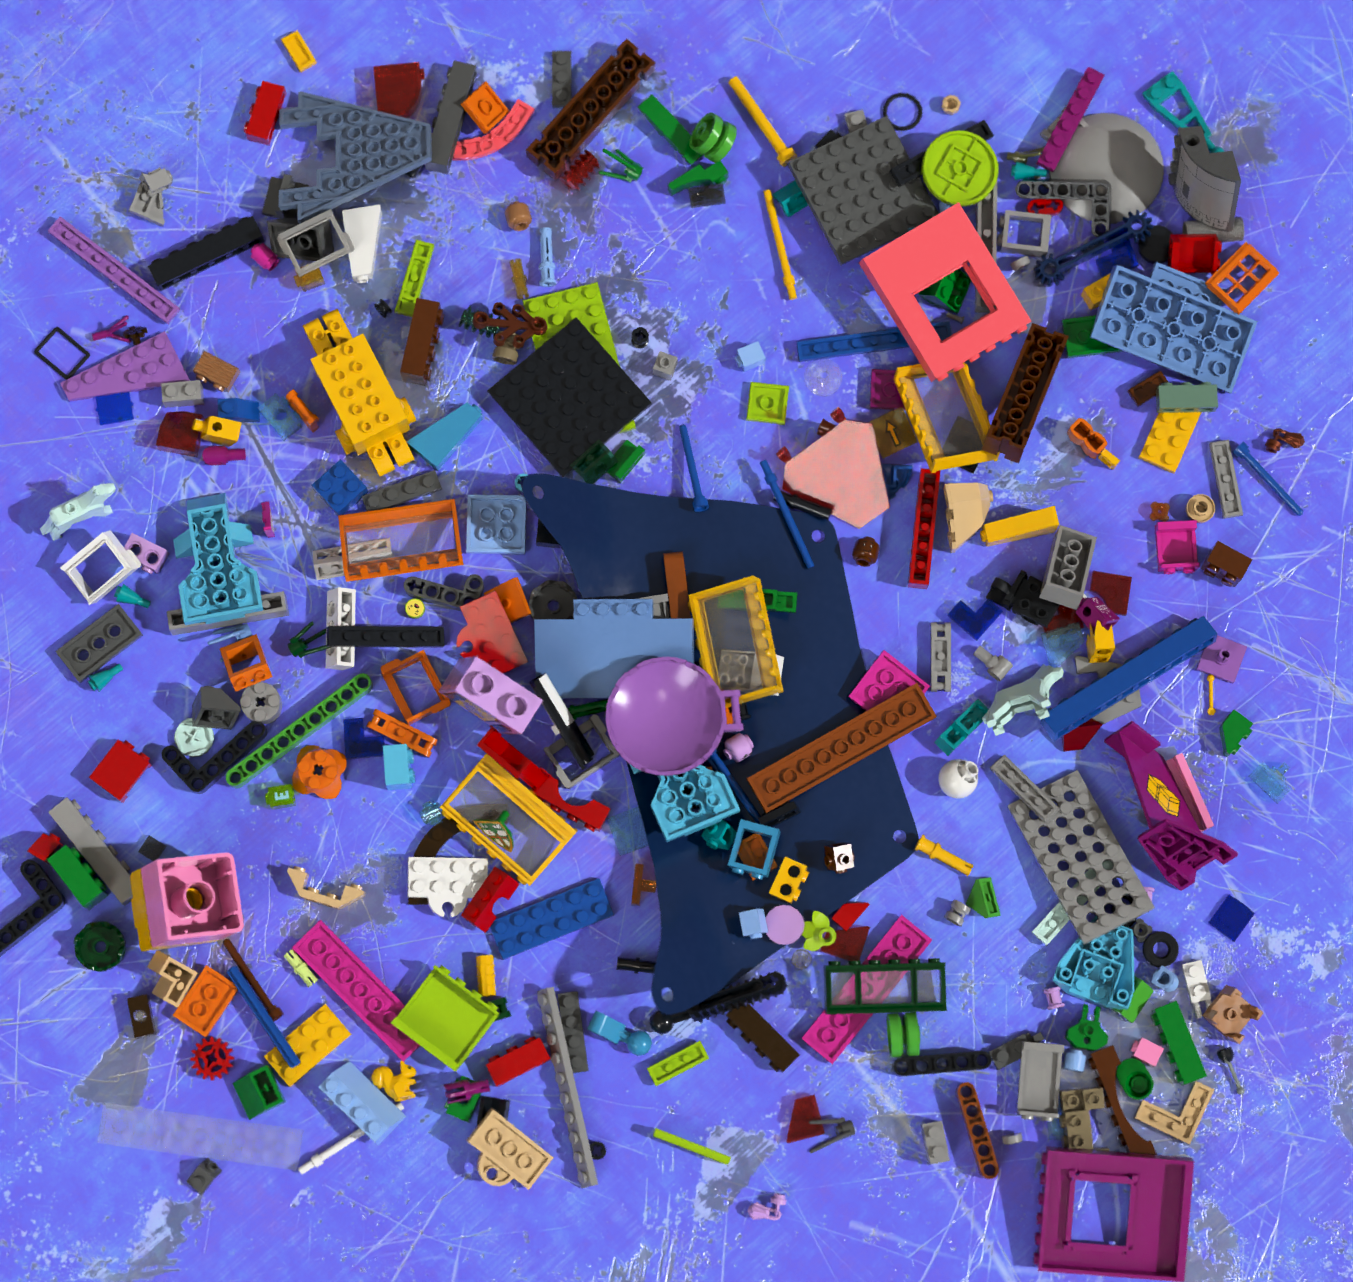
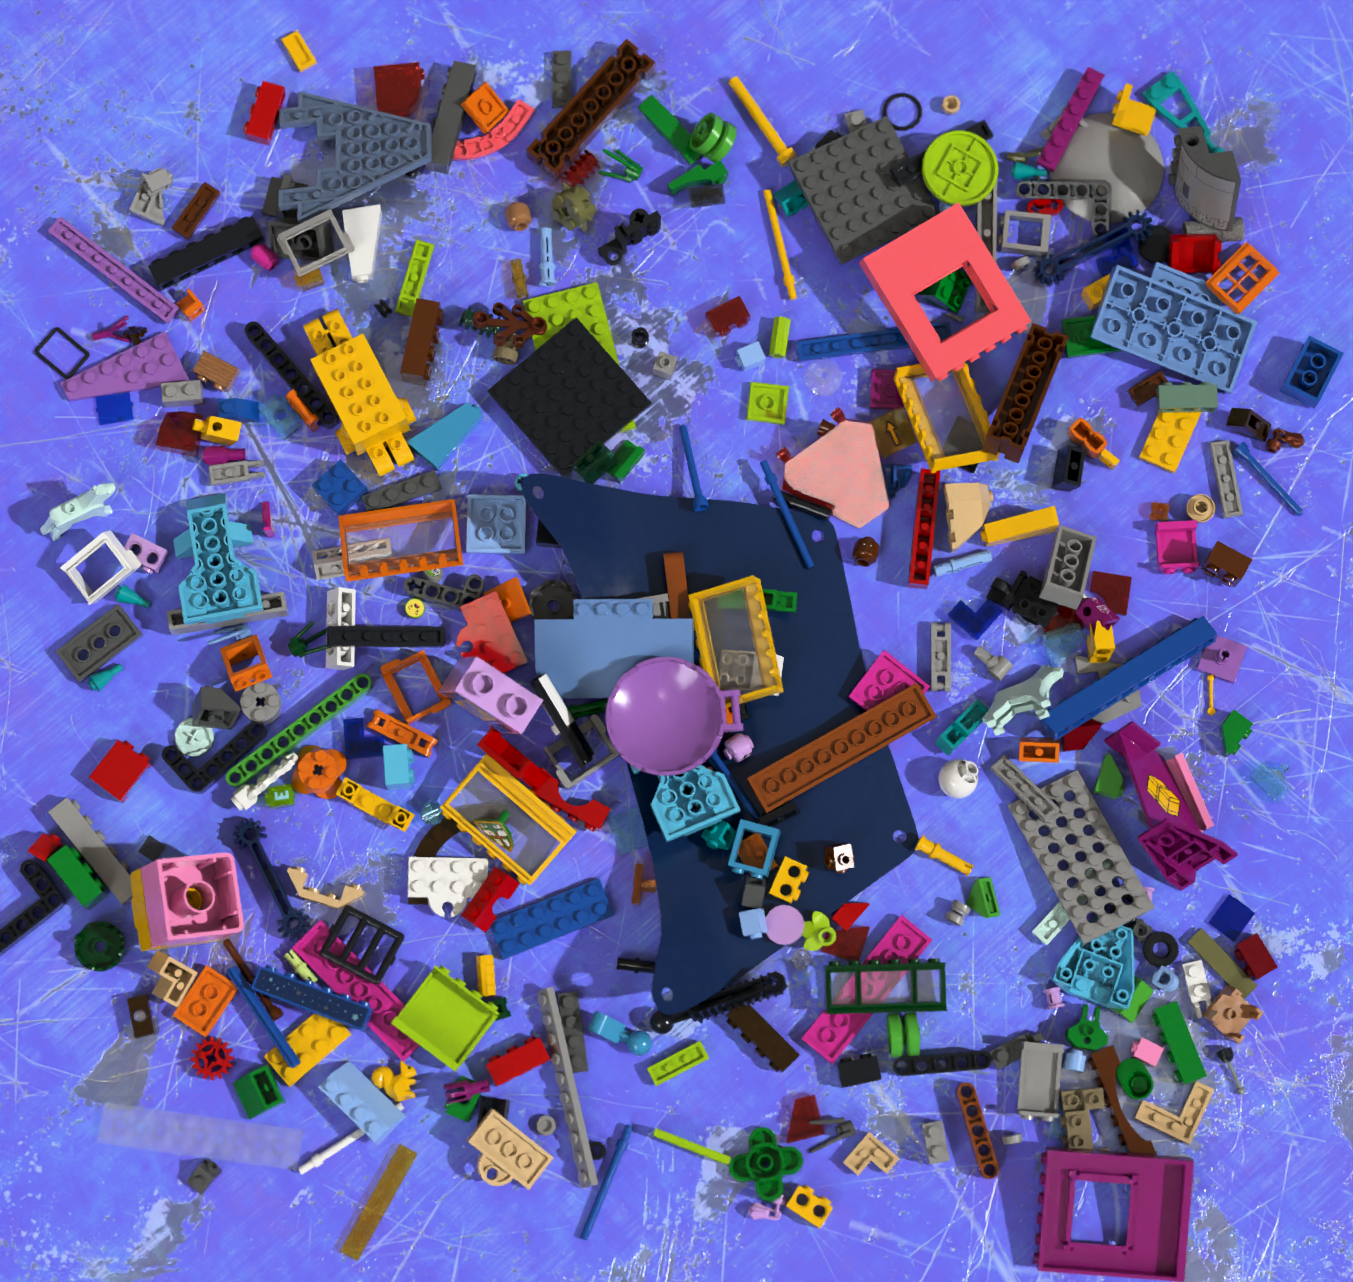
none -> reddish brown plate [172,182,221,240]
none -> orange panel [177,289,206,322]
none -> light grey hinge [208,460,265,486]
none -> white sword [231,751,299,811]
none -> dark blue arm [233,818,311,941]
none -> black beam [245,321,338,429]
none -> dark blue brick [251,965,374,1032]
none -> black bar [320,905,405,985]
none -> yellow slope [336,777,415,832]
none -> clear yellow tile [340,1144,418,1261]
none -> light grey tile [423,568,443,583]
none -> light grey tile [536,1115,556,1136]
none -> olive brick [551,182,596,231]
none -> blue bar [580,1124,633,1241]
none -> black plate [598,208,661,266]
none -> clear red brick [705,296,750,337]
none -> green plant [729,1127,804,1202]
none -> dark grey brick [742,875,766,909]
none -> lime axle [769,316,791,359]
none -> yellow brick [786,1184,833,1228]
none -> black brick [836,1053,881,1088]
none -> tan plate [843,1132,900,1176]
none -> light blue pin [932,549,992,577]
none -> orange brick [1019,737,1060,763]
none -> black brick [1052,445,1086,492]
none -> bright green slope [1092,753,1125,800]
none -> yellow bracket [1112,83,1156,136]
none -> olive tile [1187,928,1257,999]
none -> dark brown slope [1226,408,1272,442]
none -> dark red brick [1233,933,1278,981]
none -> blue brick [1280,336,1344,408]

